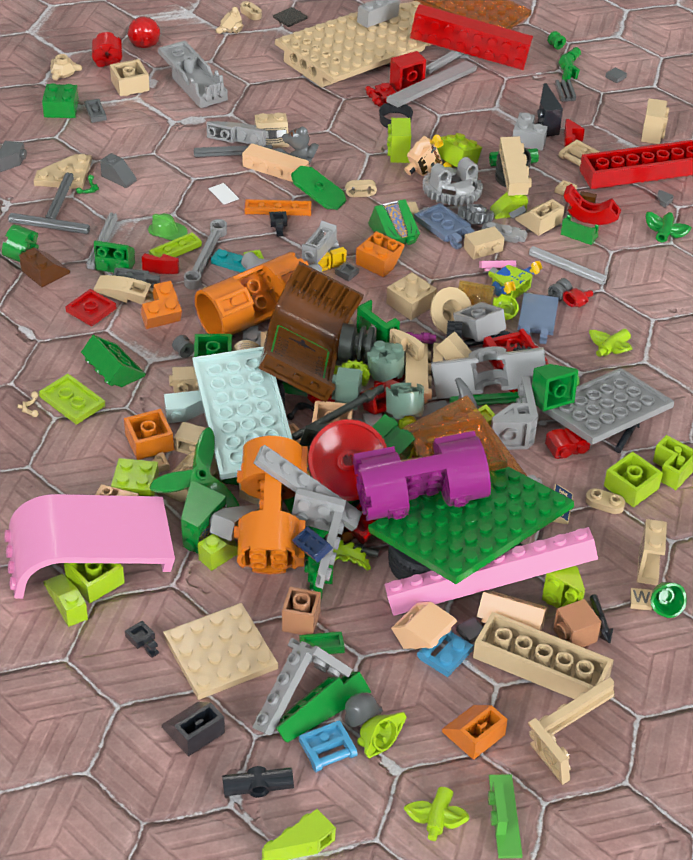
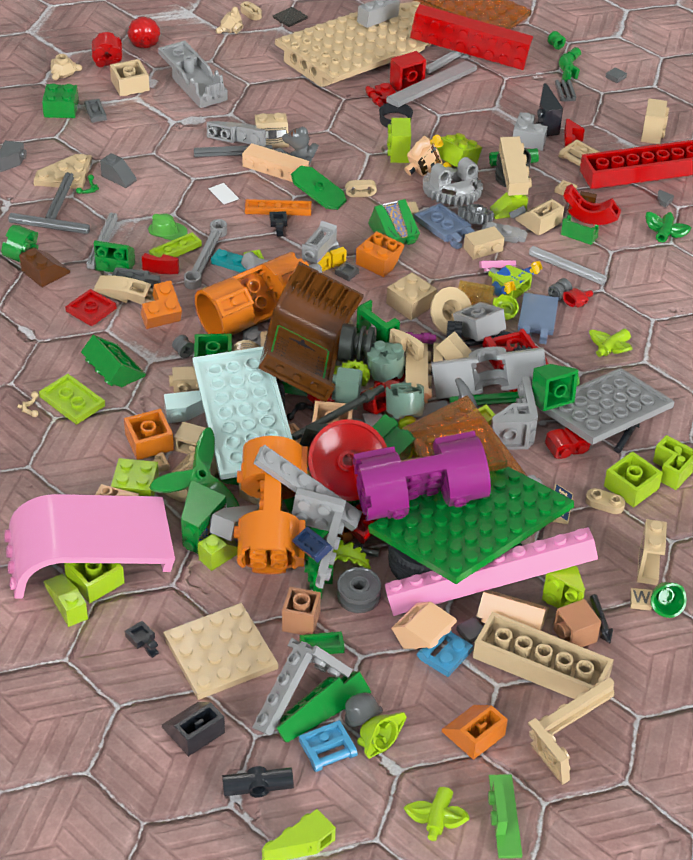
none -> dark grey wheel [337,567,381,613]

